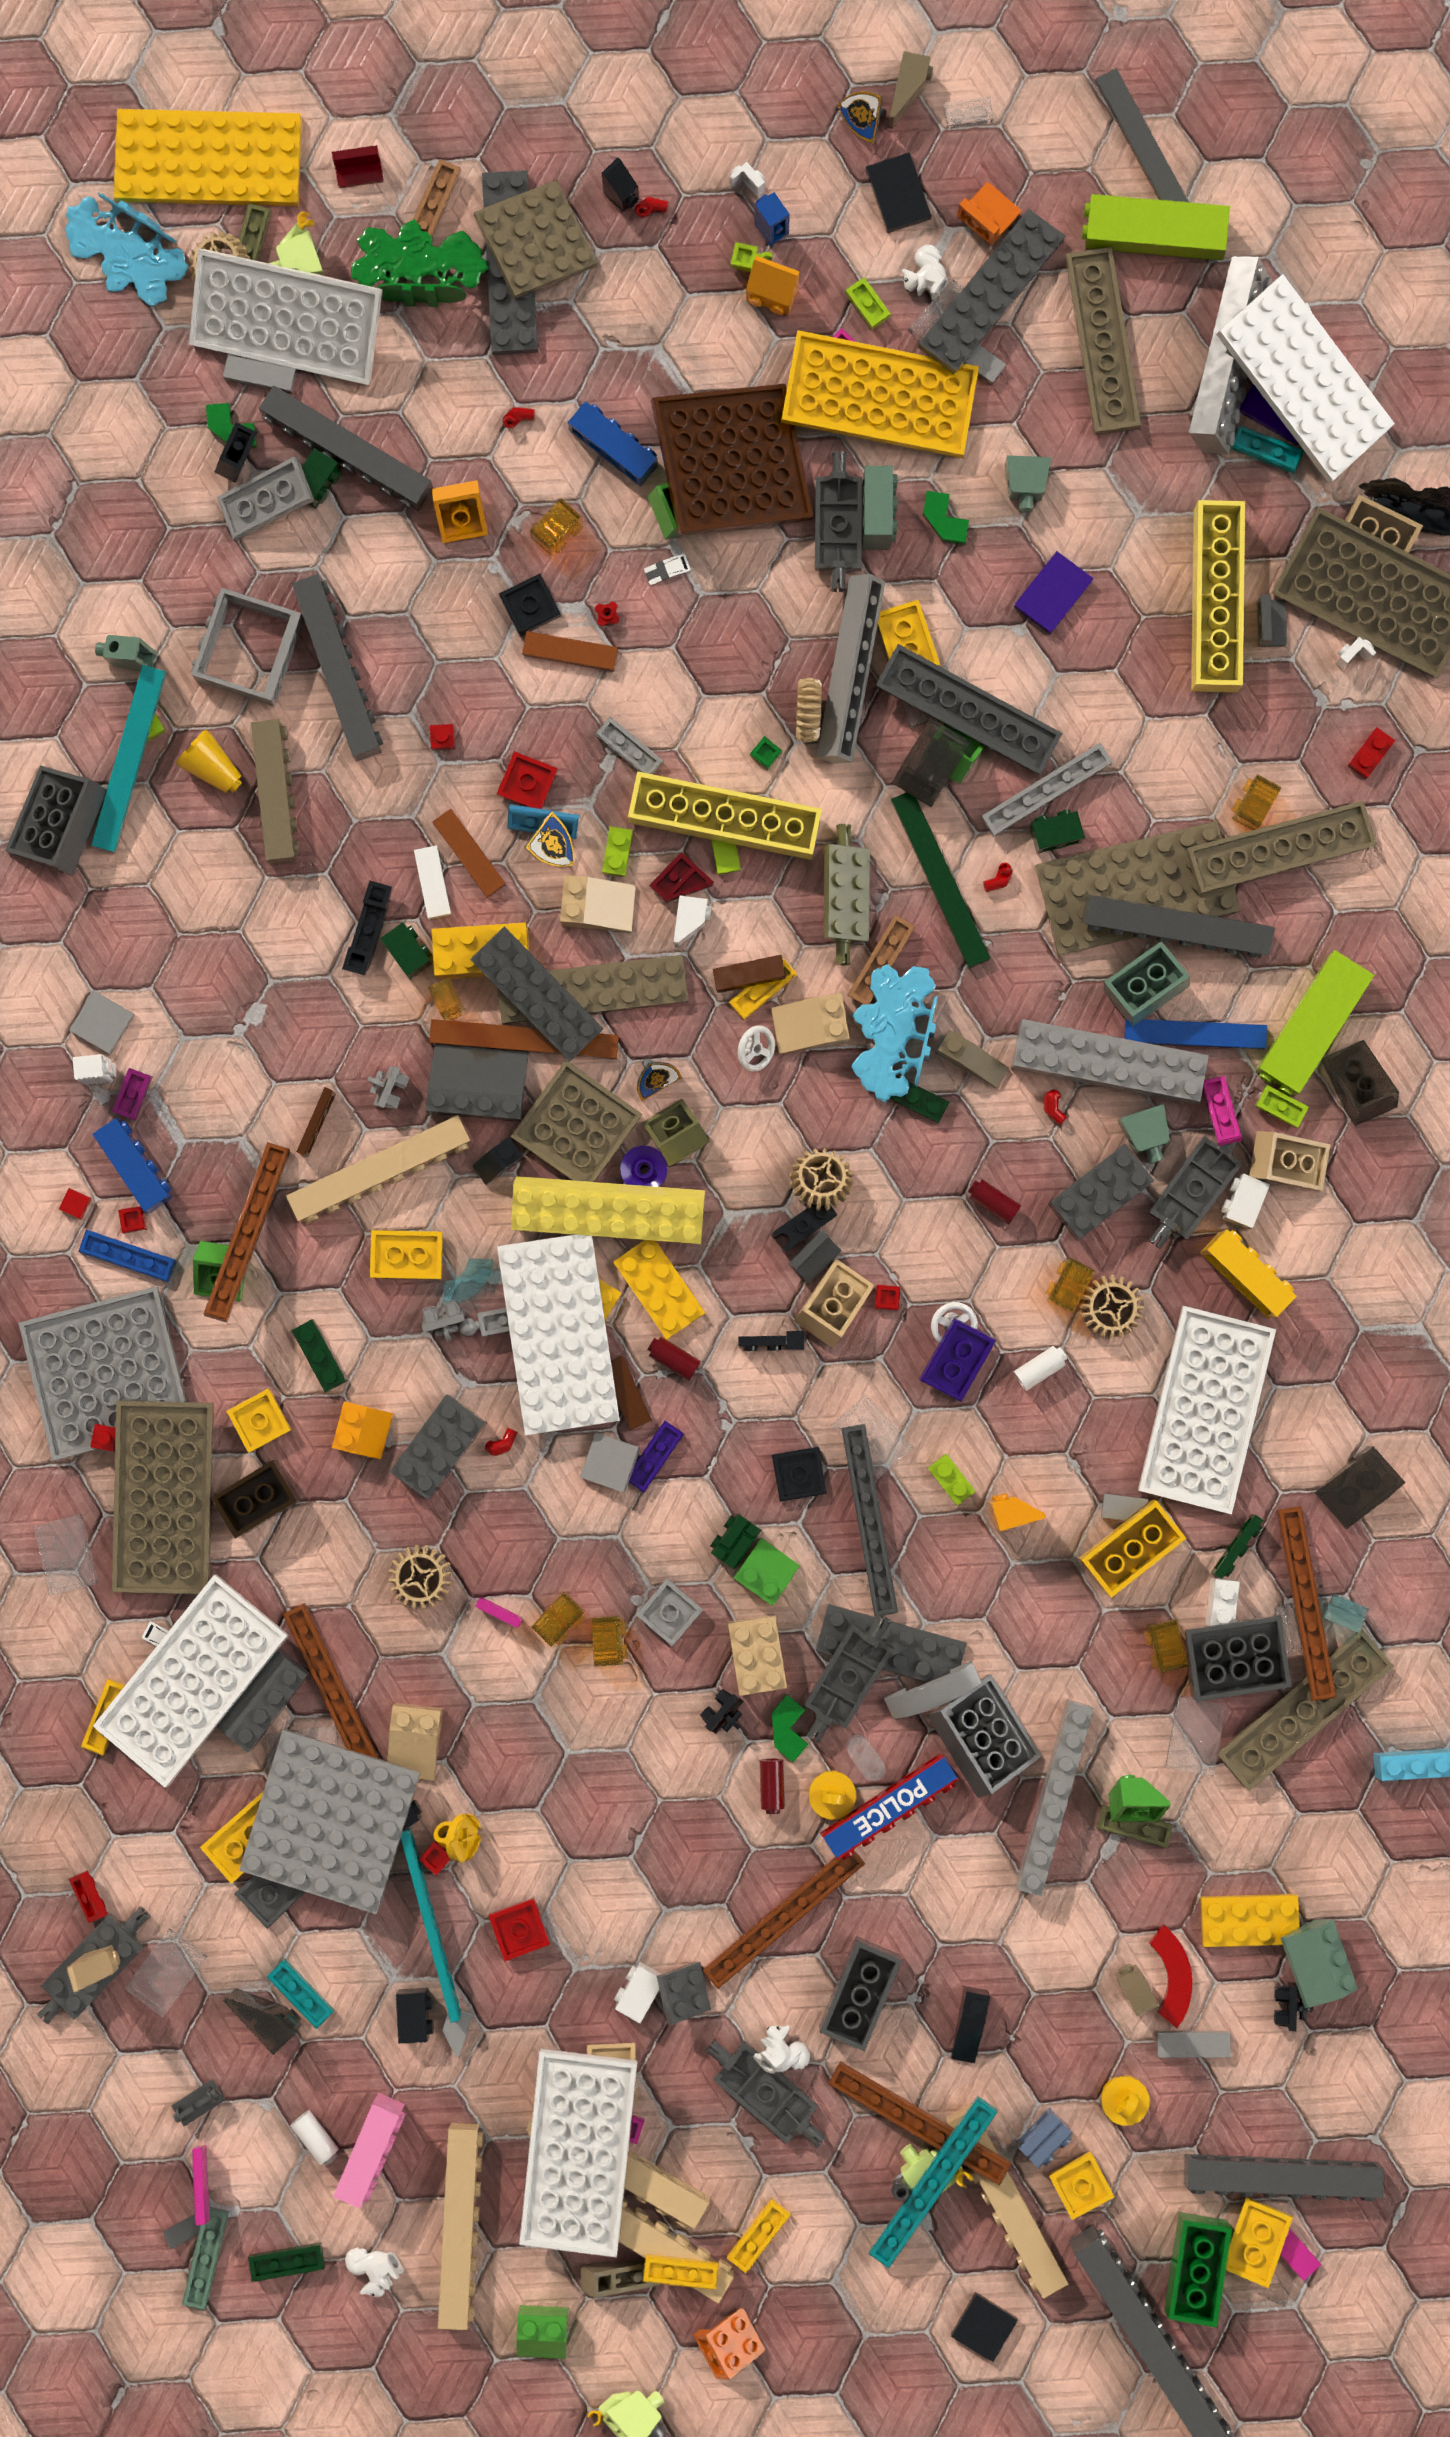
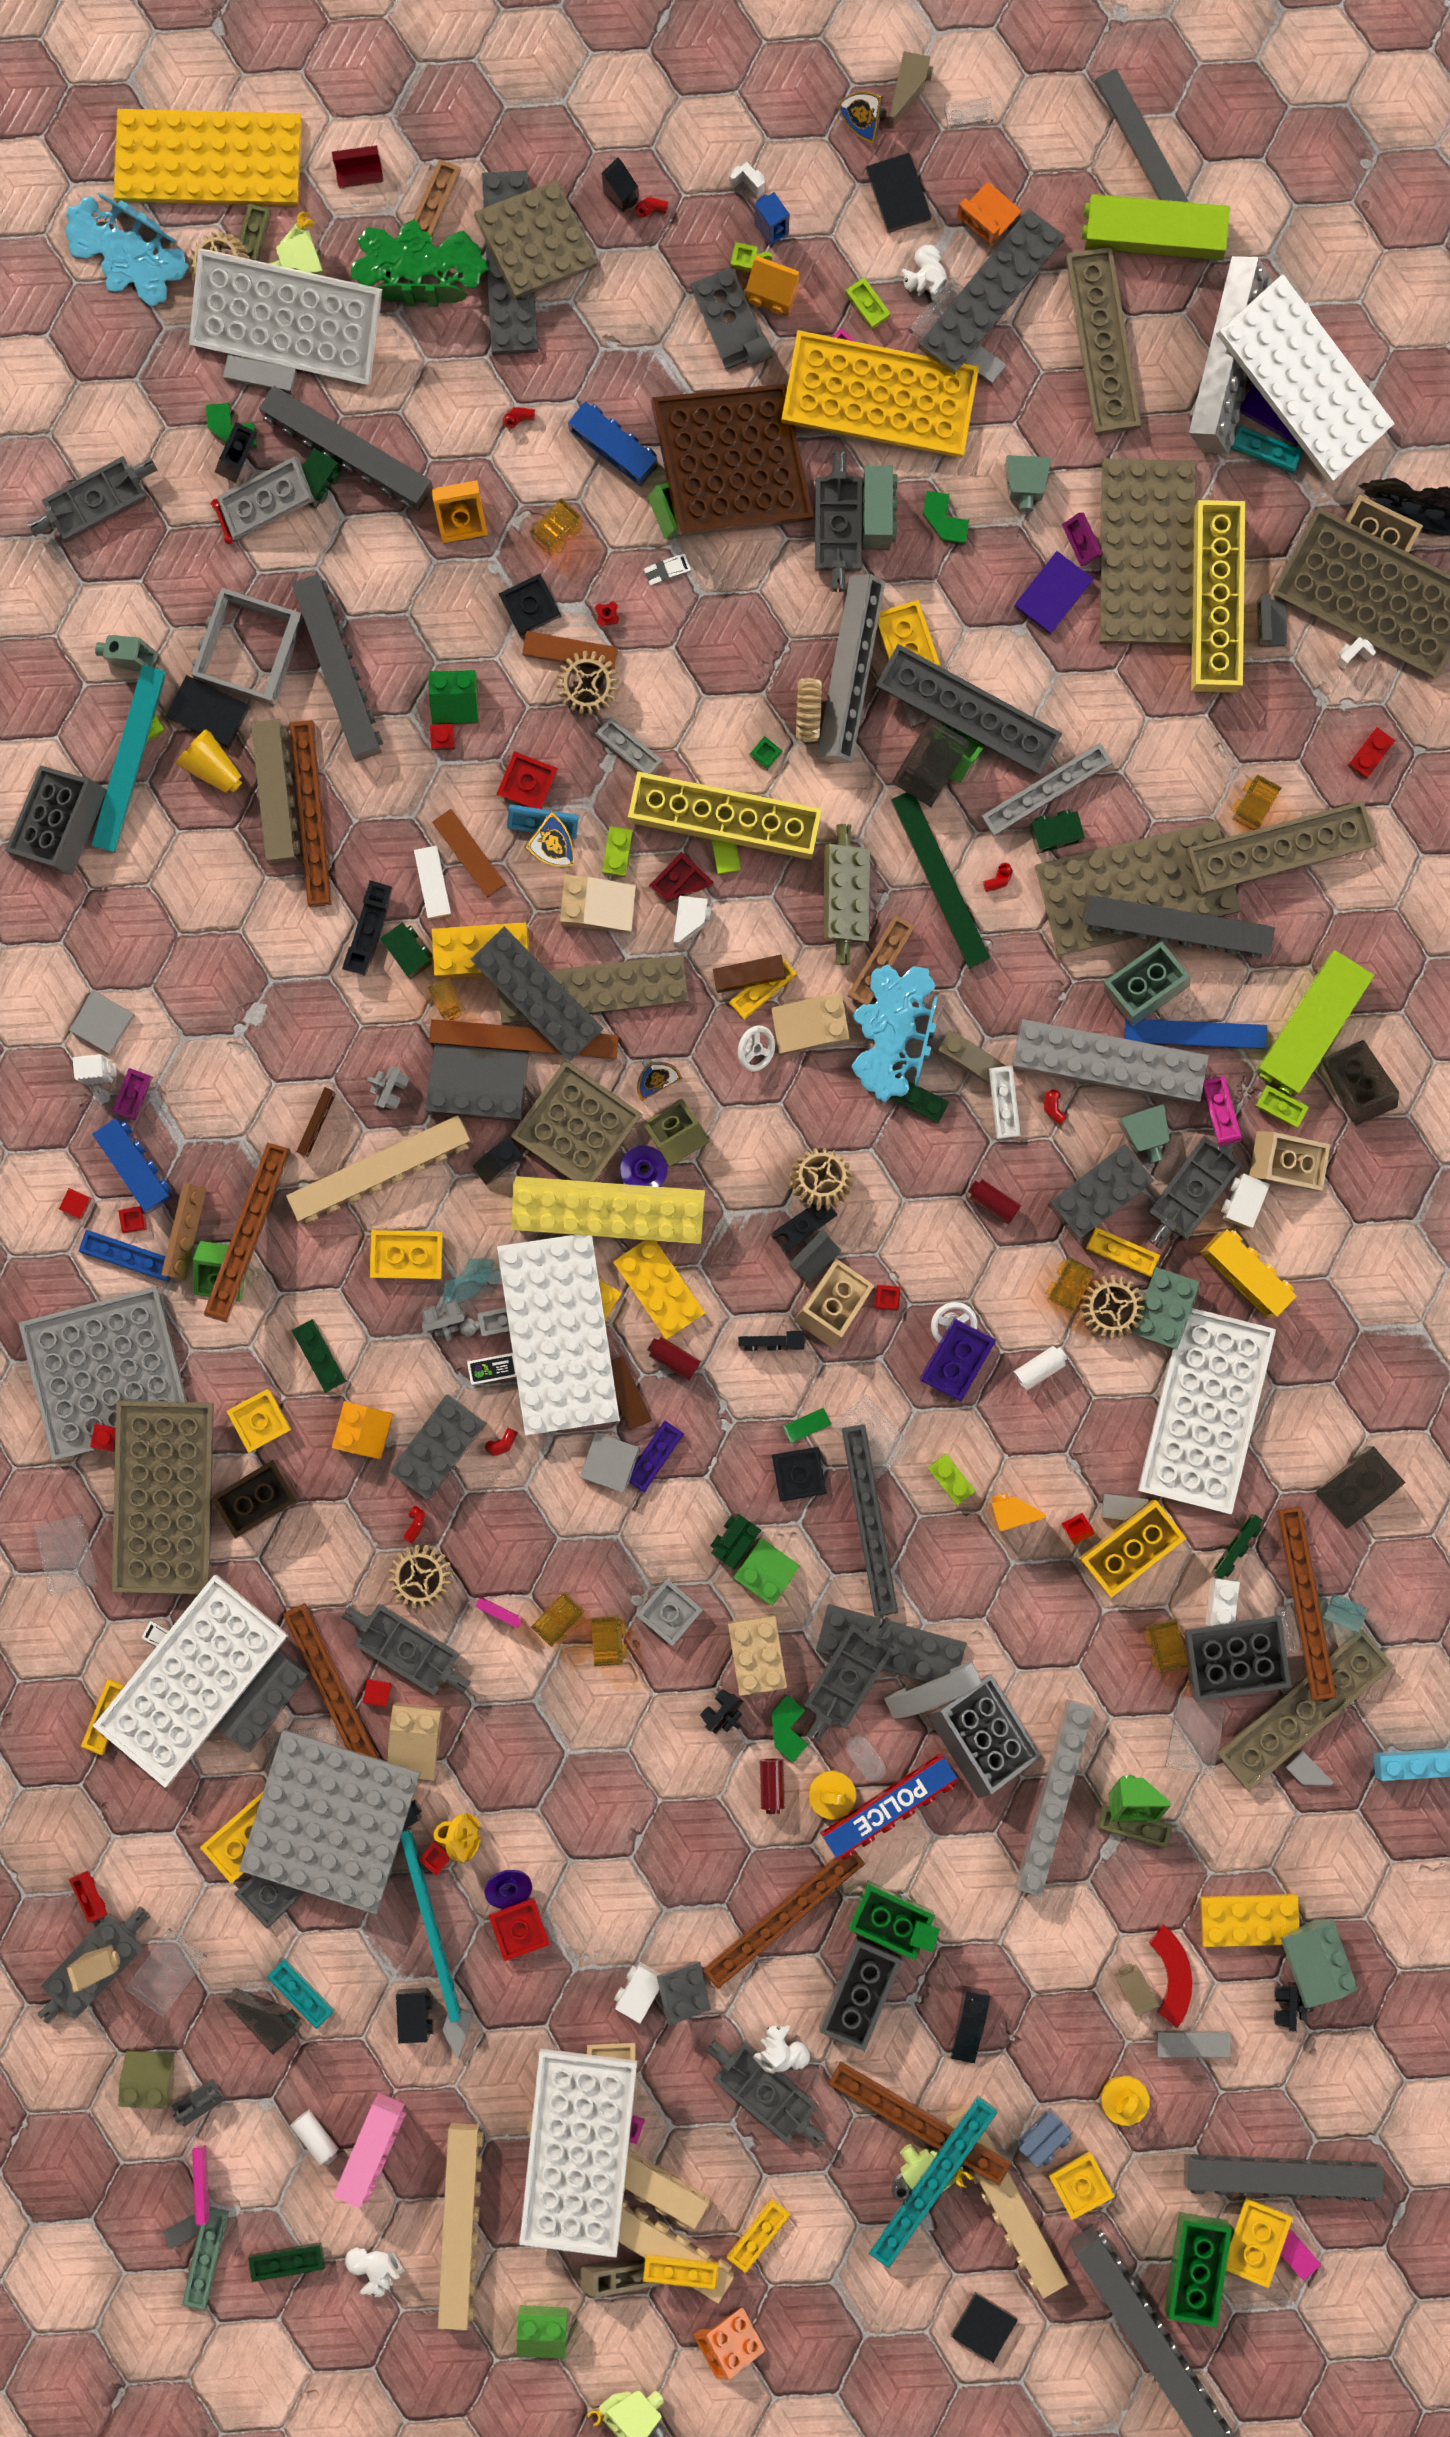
none -> dark grey plate [27,456,158,543]
none -> olive slope [118,2050,175,2109]
none -> medium nougat plate [161,1183,207,1280]
none -> black tile [166,675,250,748]
none -> red hinge [211,499,233,544]
none -> dark orange tile [289,720,332,907]
none -> dark grey plate [341,1603,471,1695]
none -> red tile [363,1678,392,1707]
none -> red arm [403,1506,425,1543]
none -> green slope [428,670,479,725]
none -> tile [467,1353,516,1385]
none -> dark purple dish [484,1870,532,1909]
none -> tan gear [556,651,620,715]
none -> dark grey hinge [690,266,773,370]
none -> green sticker [783,1408,831,1443]
none -> green brick [848,1880,935,1960]
none -> green tile [909,1920,940,1953]
none -> white tile [988,1065,1021,1139]
none -> red plate [1061,1513,1094,1545]
none -> magenta plate [1062,512,1103,566]
none -> yellow tile [1085,1227,1161,1277]
none -> dark tan plate [1099,459,1196,645]
none -> sand green plate [1131,1267,1202,1350]
none -> light grey tile [1284,1750,1334,1785]

